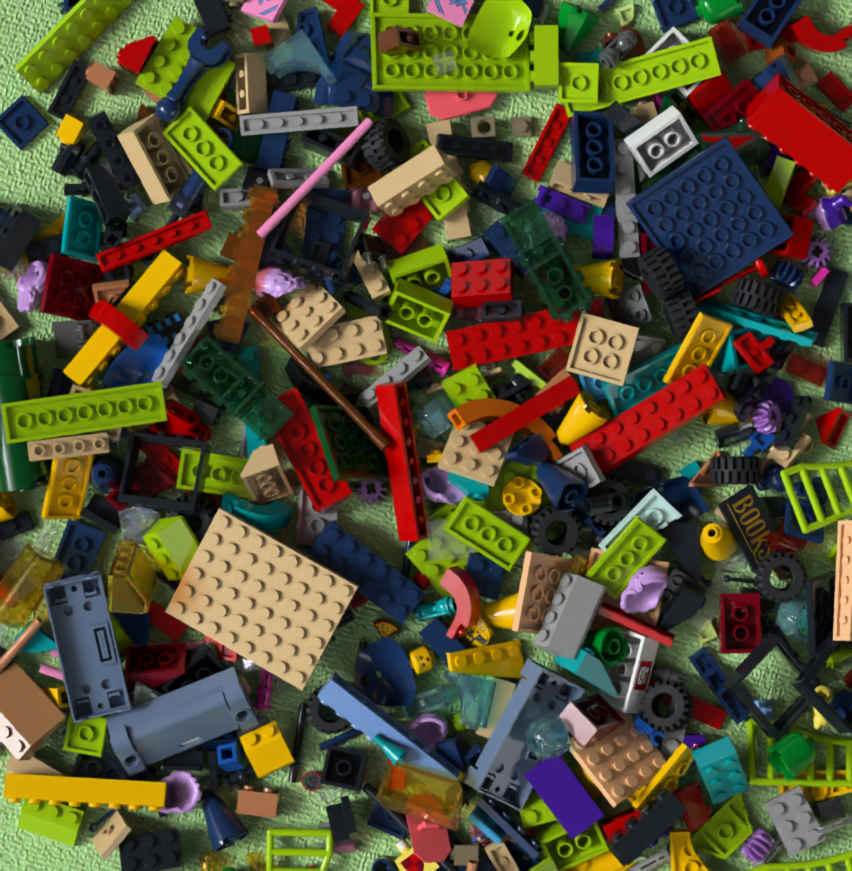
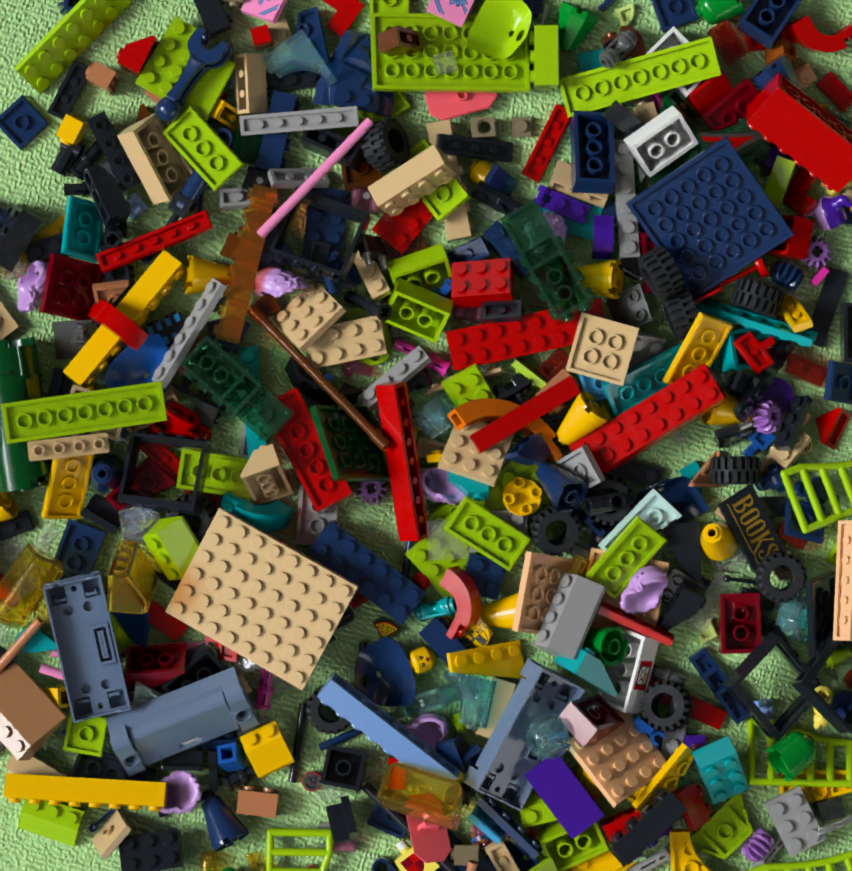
teal cone [373,734,407,765] -> none
lime plate [558,62,600,103] -> none
clear red cone [766,531,797,553] -> none

